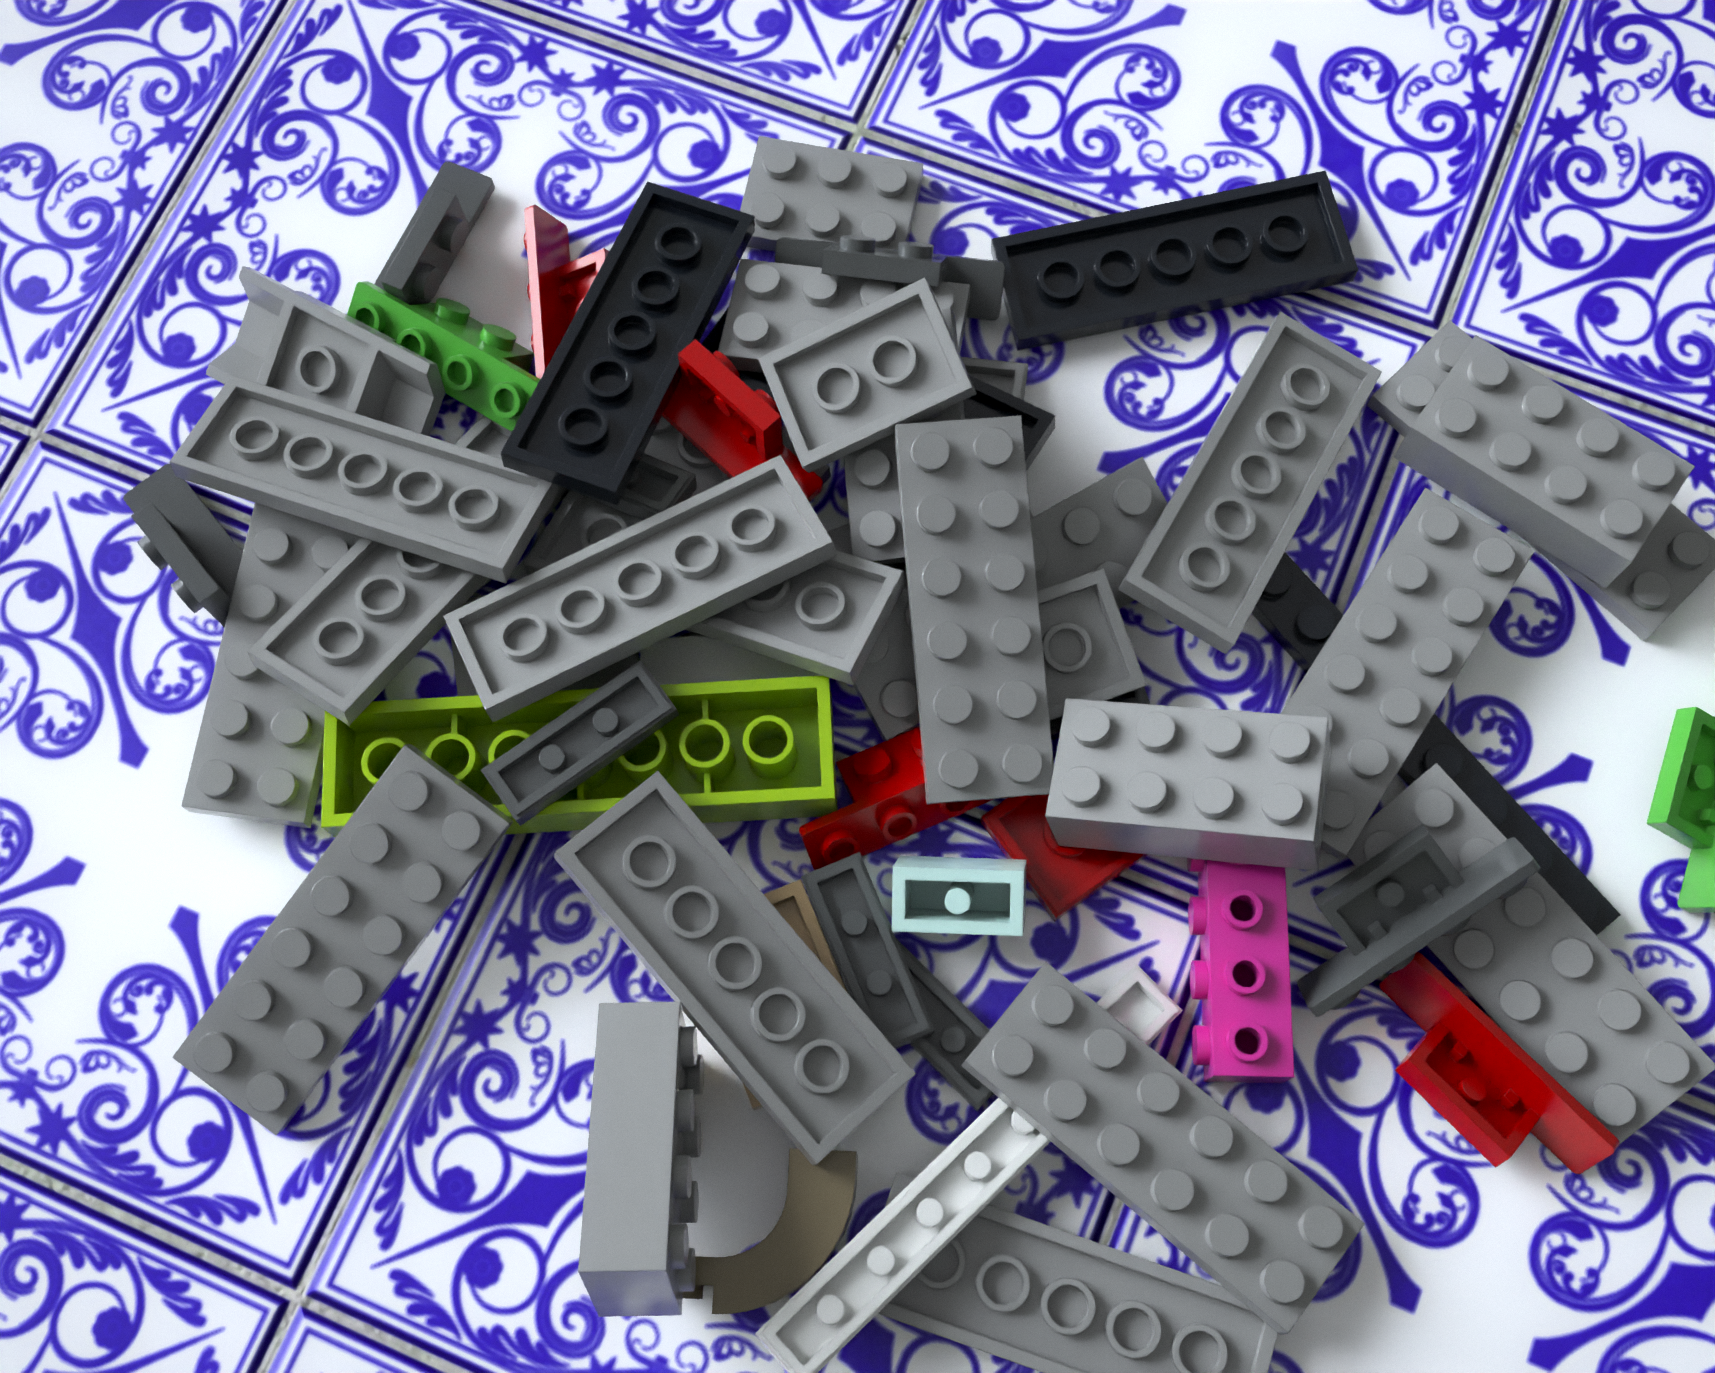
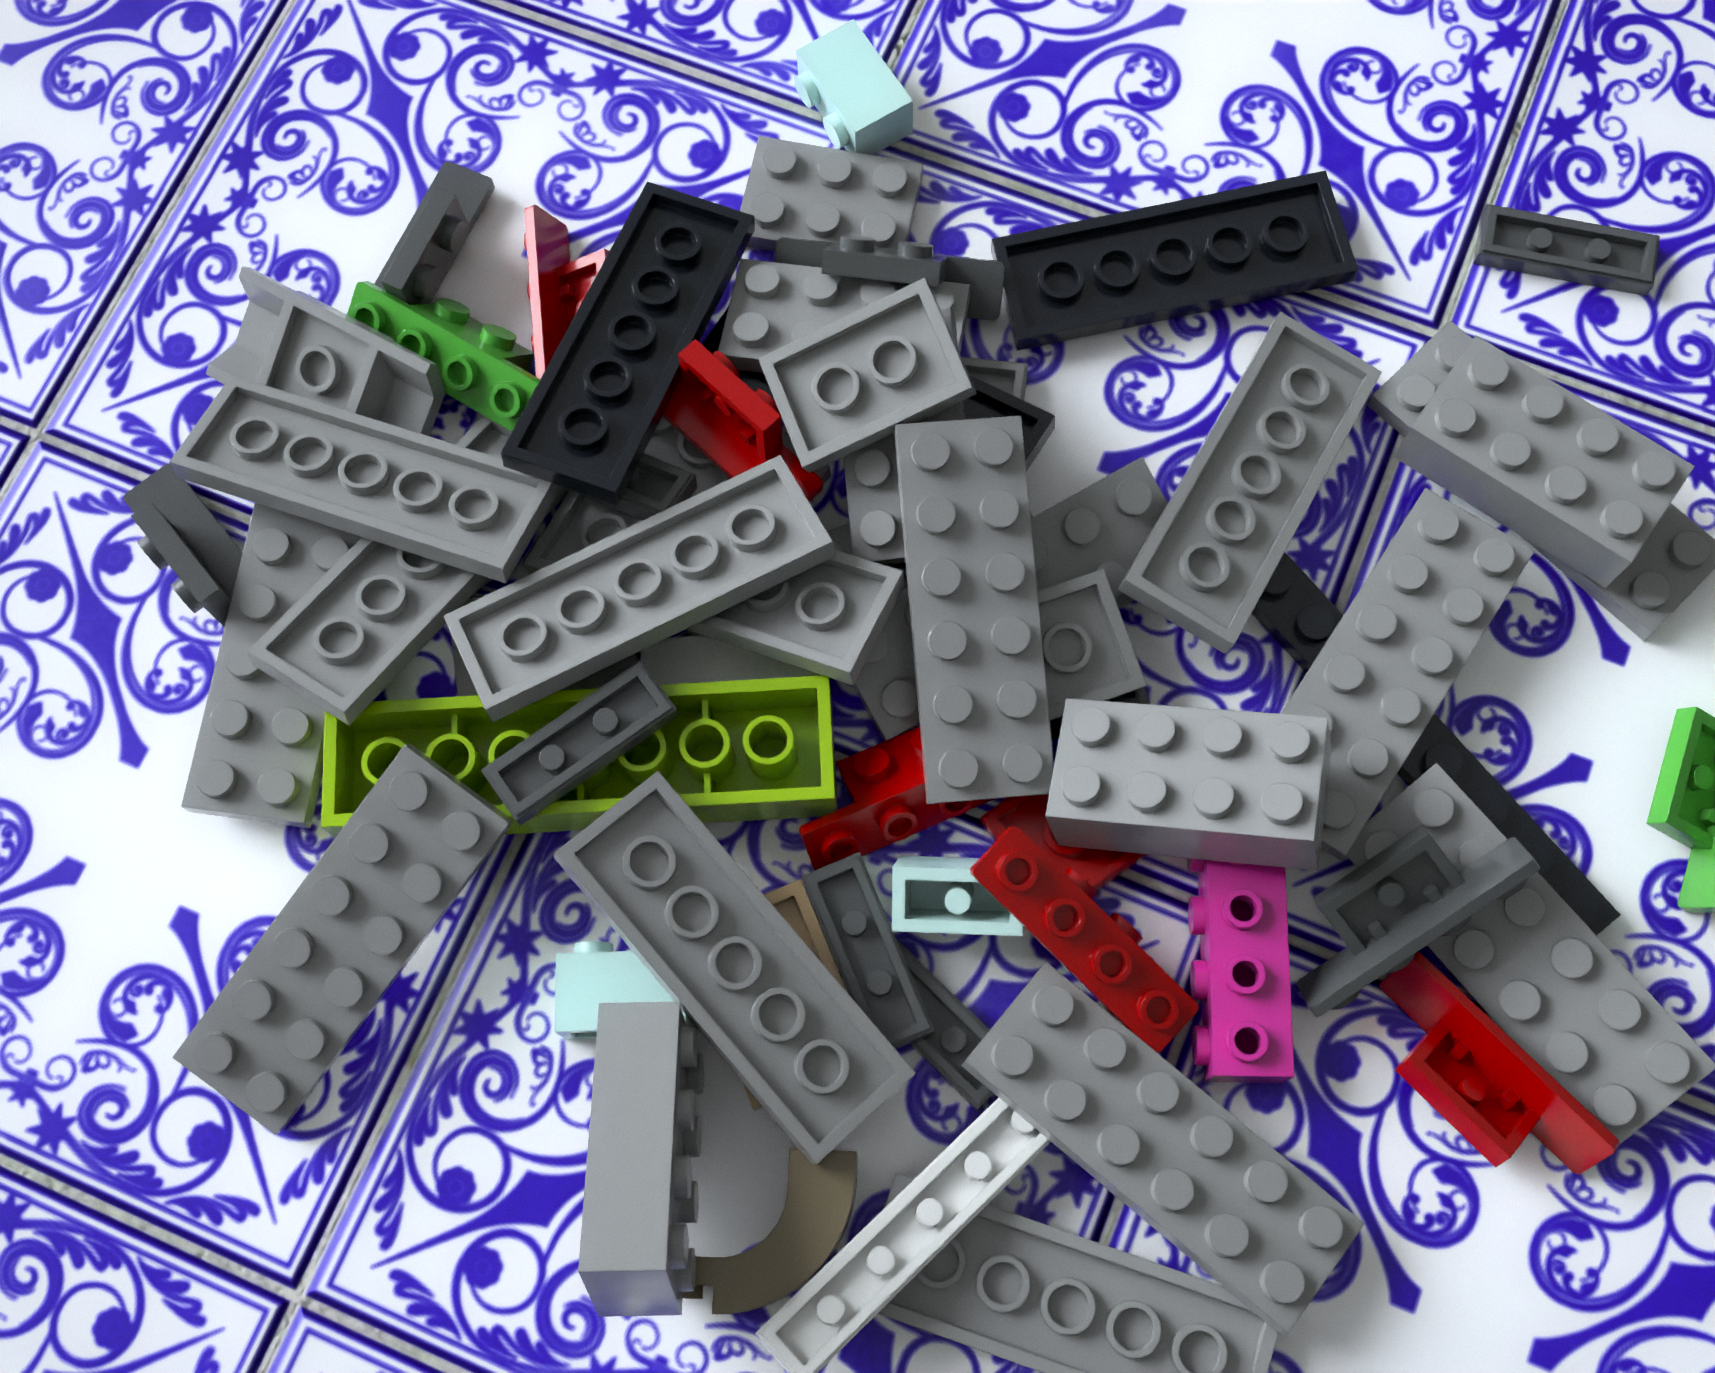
none -> light aqua brick [554,941,693,1039]
none -> light aqua brick [794,19,913,155]
none -> red bracket [970,826,1199,1053]
none -> dark grey tile [1473,204,1660,296]

